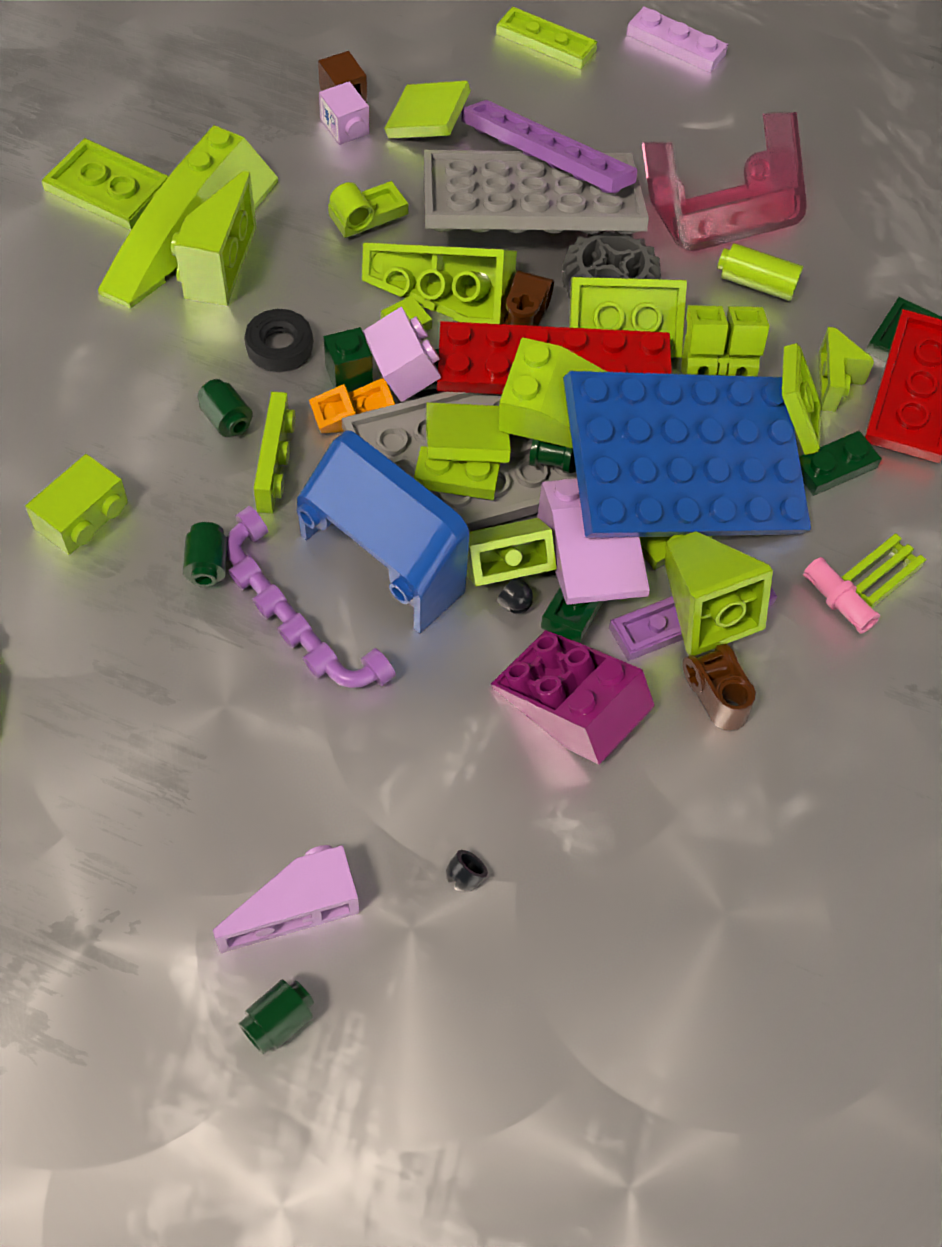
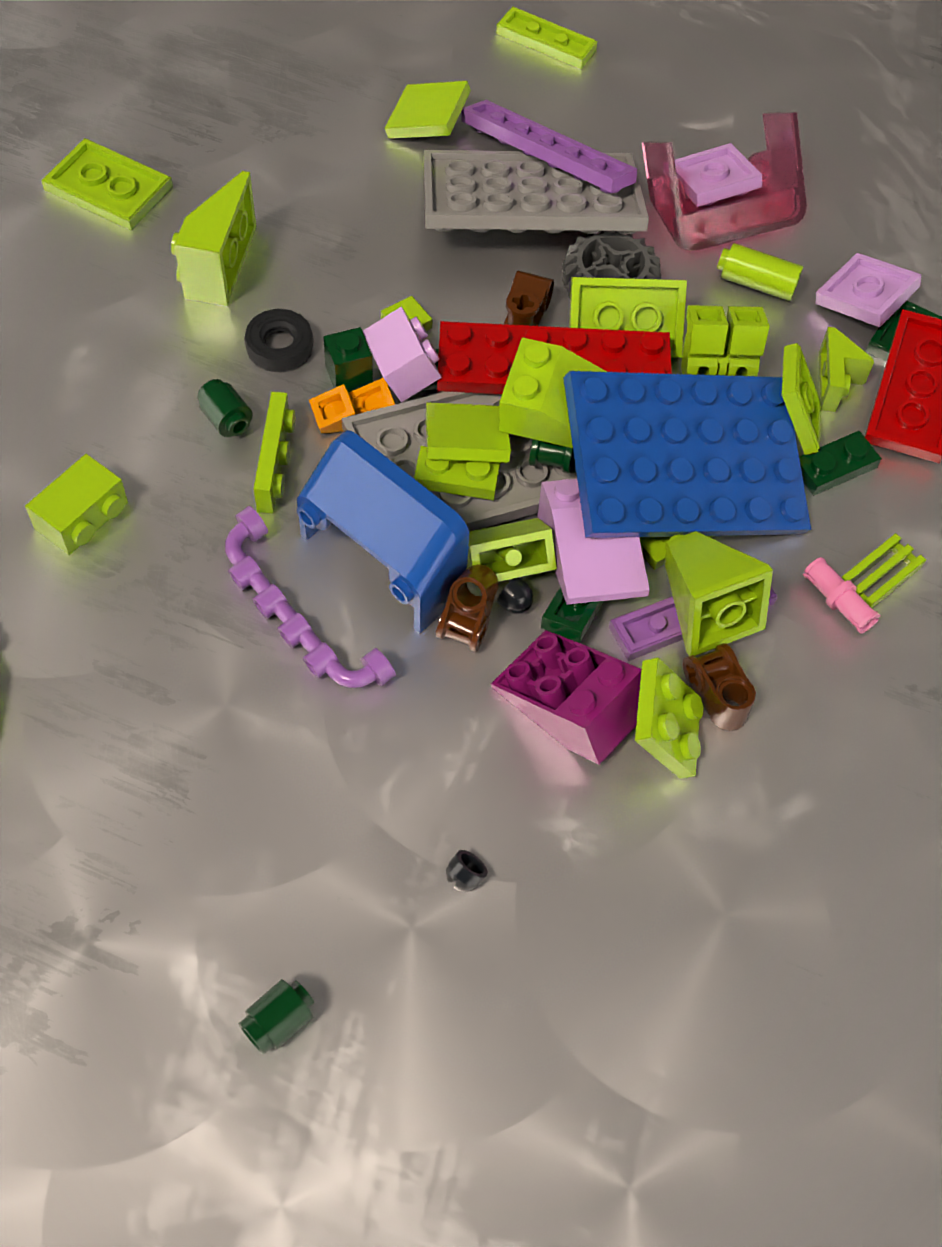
lime wedge [98,125,278,308] -> none
dark green brick [183,522,227,587] -> none
lavender slope [213,845,359,954] -> none
reddish brown brick [318,51,367,103] -> none
lavender brick [319,81,370,145] -> none
lime plate [328,181,409,238] -> none
lime wedge [362,243,517,324] -> none
lavender plate [626,7,728,73] -> none
none -> reddish brown piece [436,564,499,653]
none -> lime plate [635,657,703,779]
none -> lavender plate [668,143,762,207]
none -> lavender plate [816,253,921,327]

